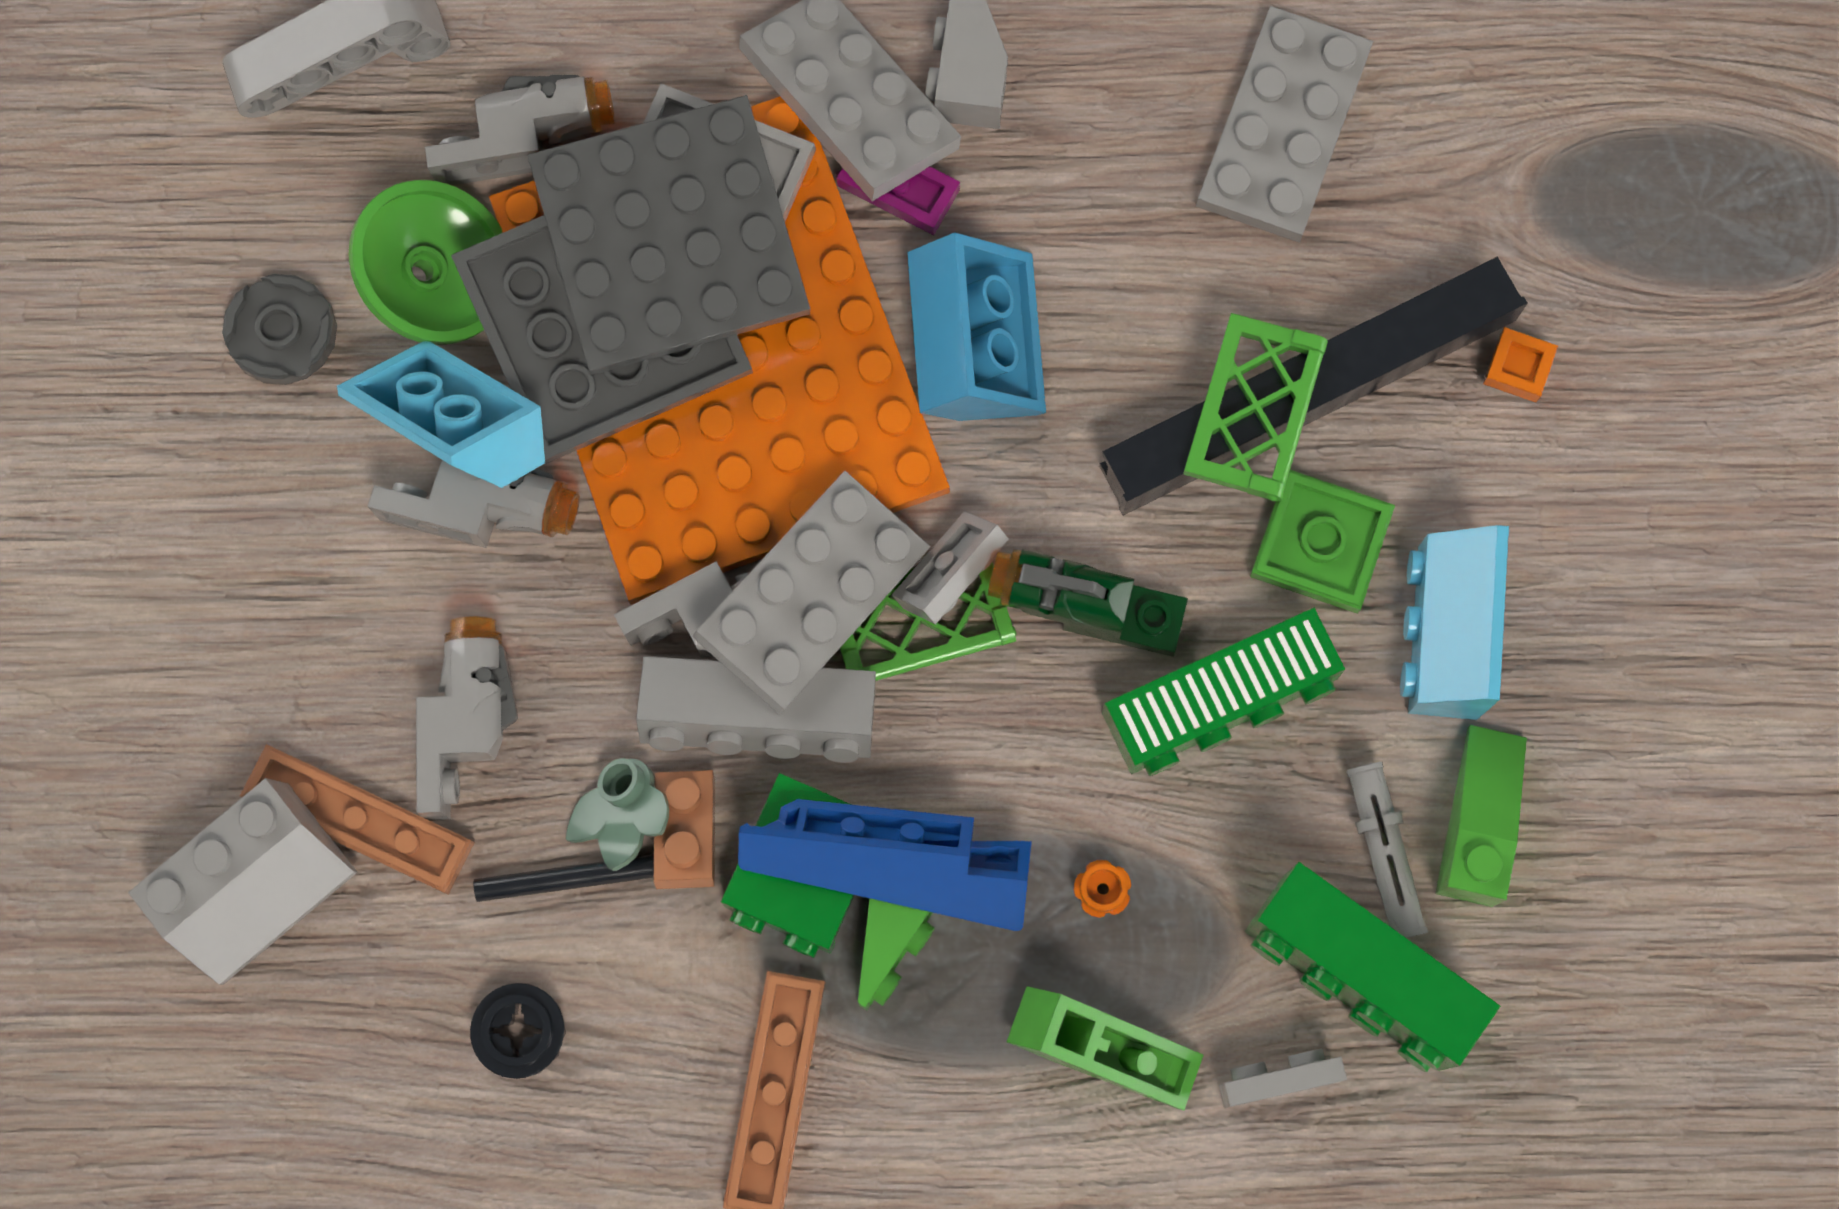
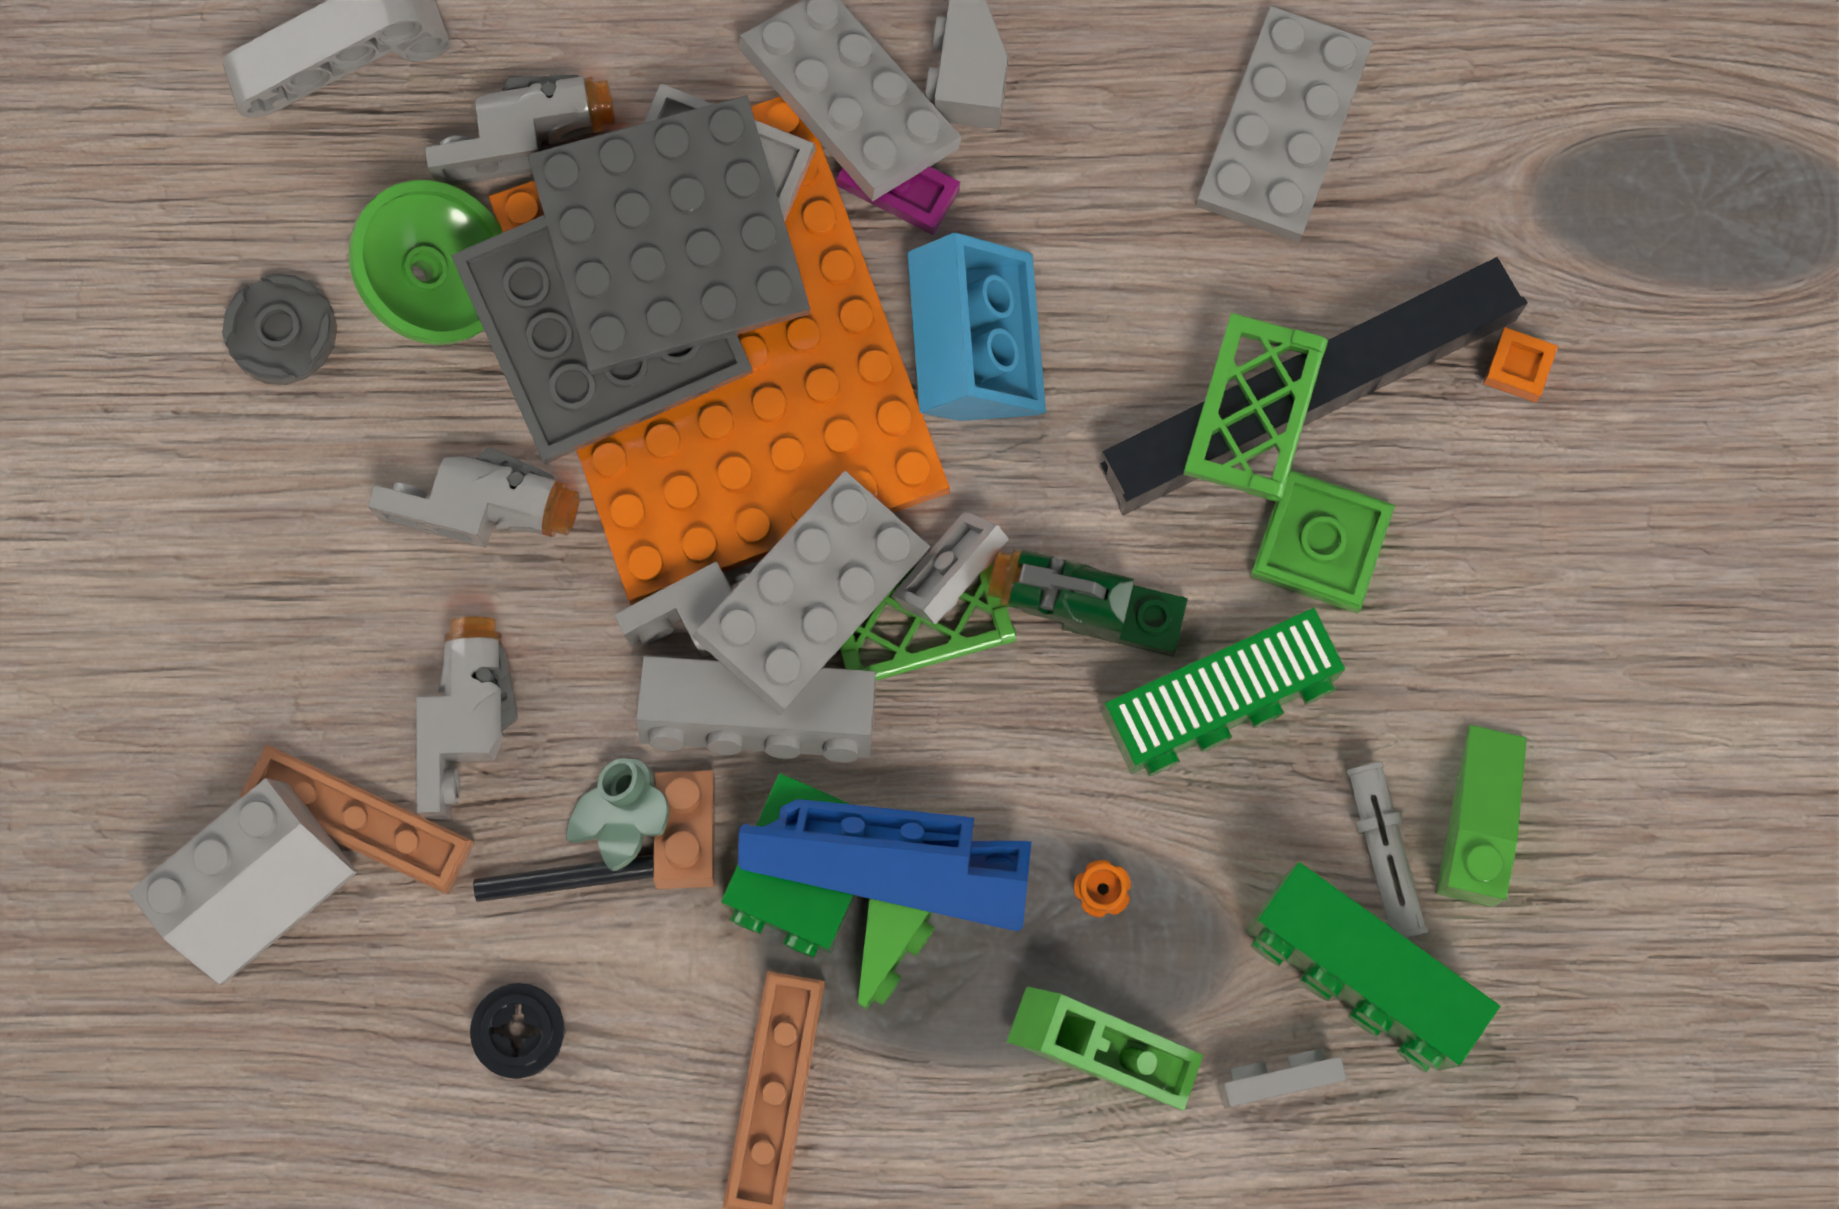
medium azure slope [337,341,545,488] -> none
medium azure slope [1400,525,1509,720] -> none

